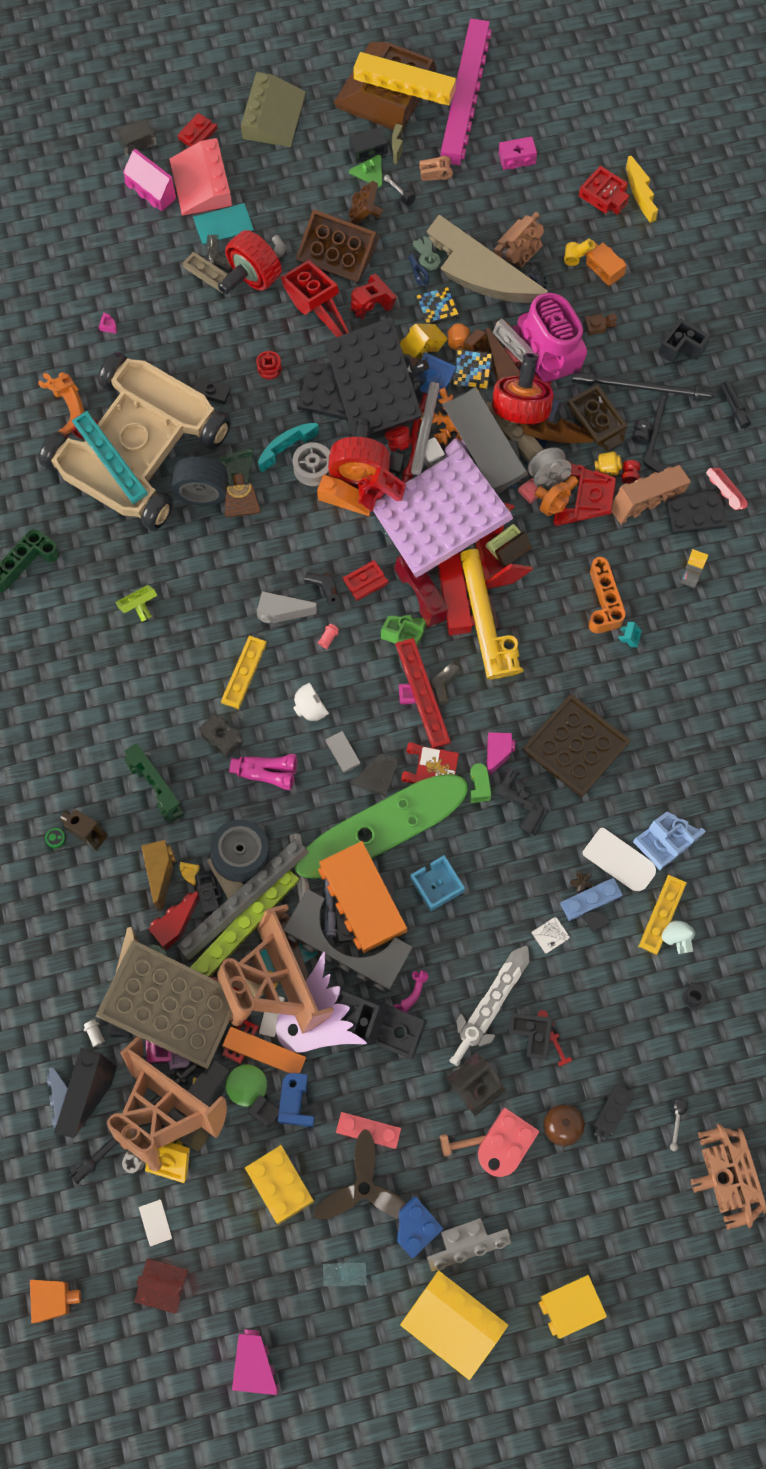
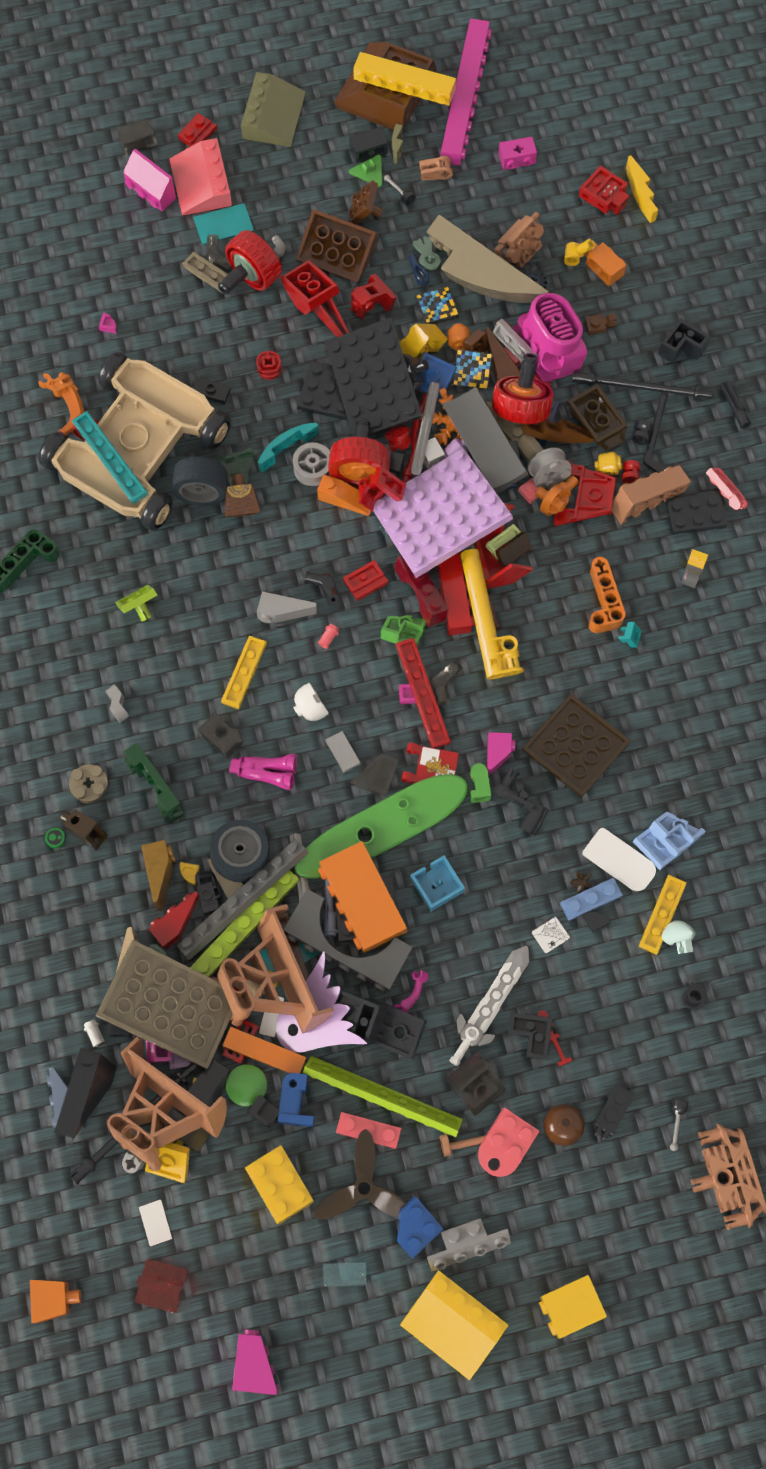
none -> dark tan plate [69,764,109,803]
none -> light grey piece [105,685,129,723]
none -> lime plate [303,1056,463,1137]

